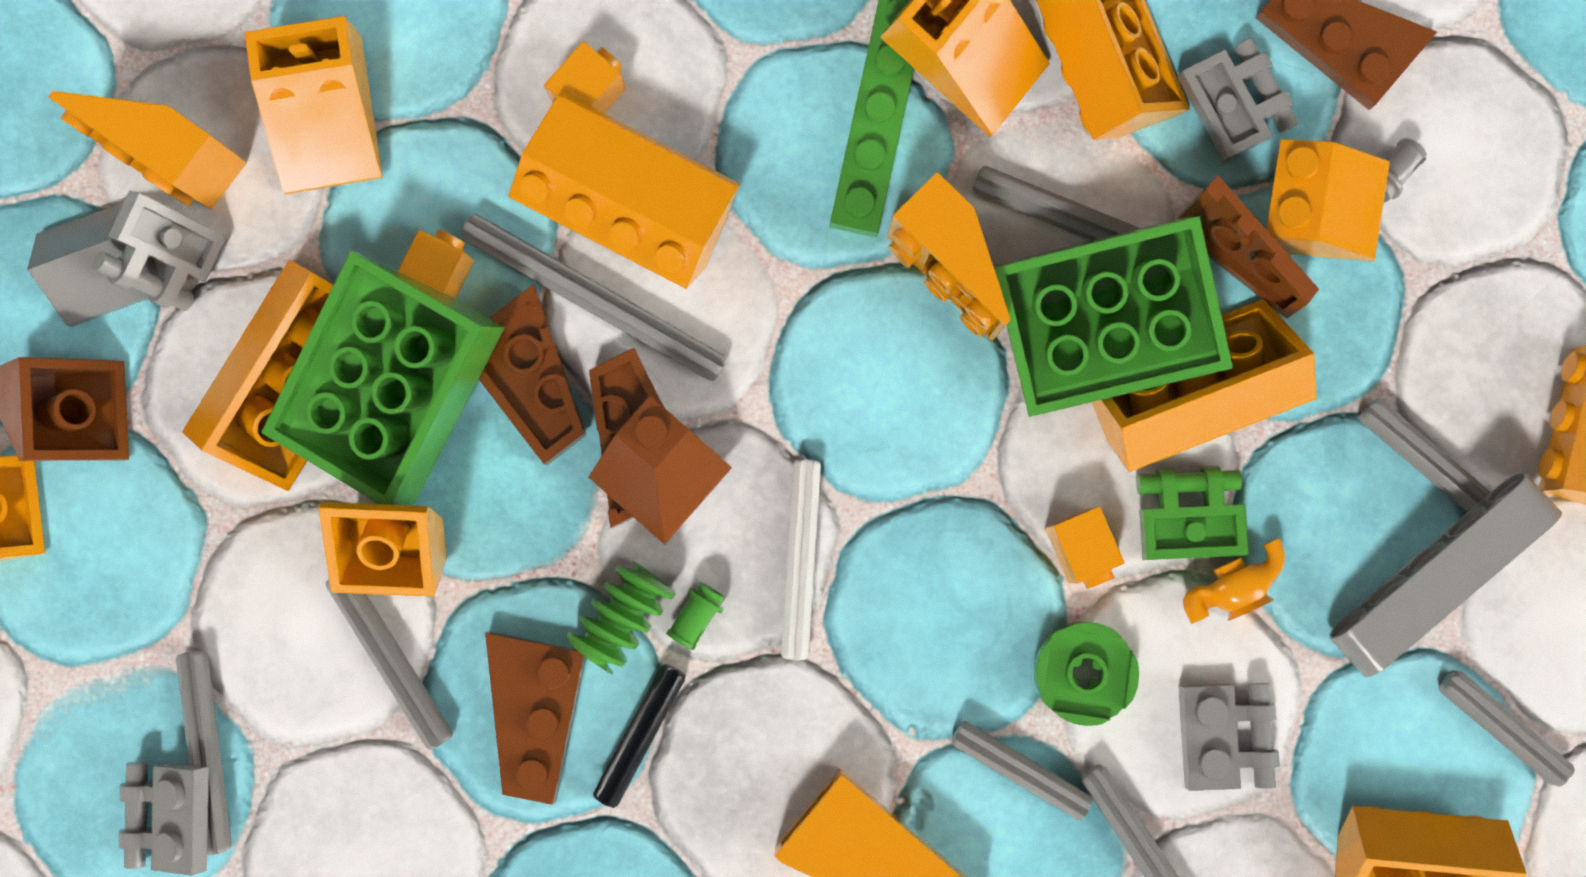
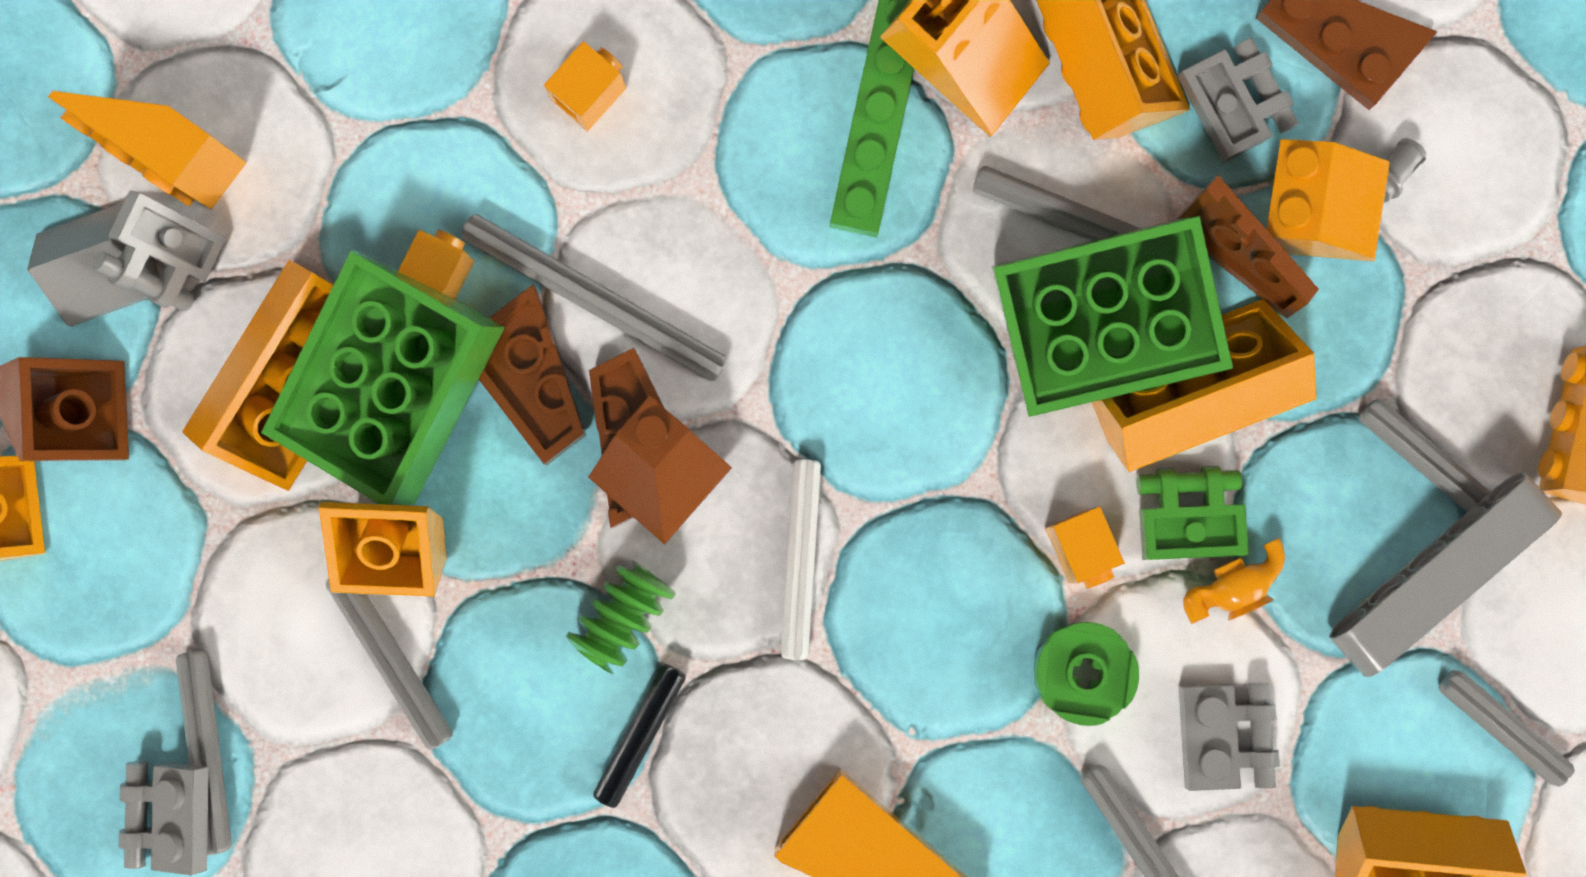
light orange slope [244,16,383,195] -> none
dark orange wing [485,632,586,805] -> none
light orange slope [508,92,741,289] -> none
bright green pin [666,582,725,650] -> none
light orange slope [887,172,1011,341] -> none
light grey axle [951,721,1093,820] -> none

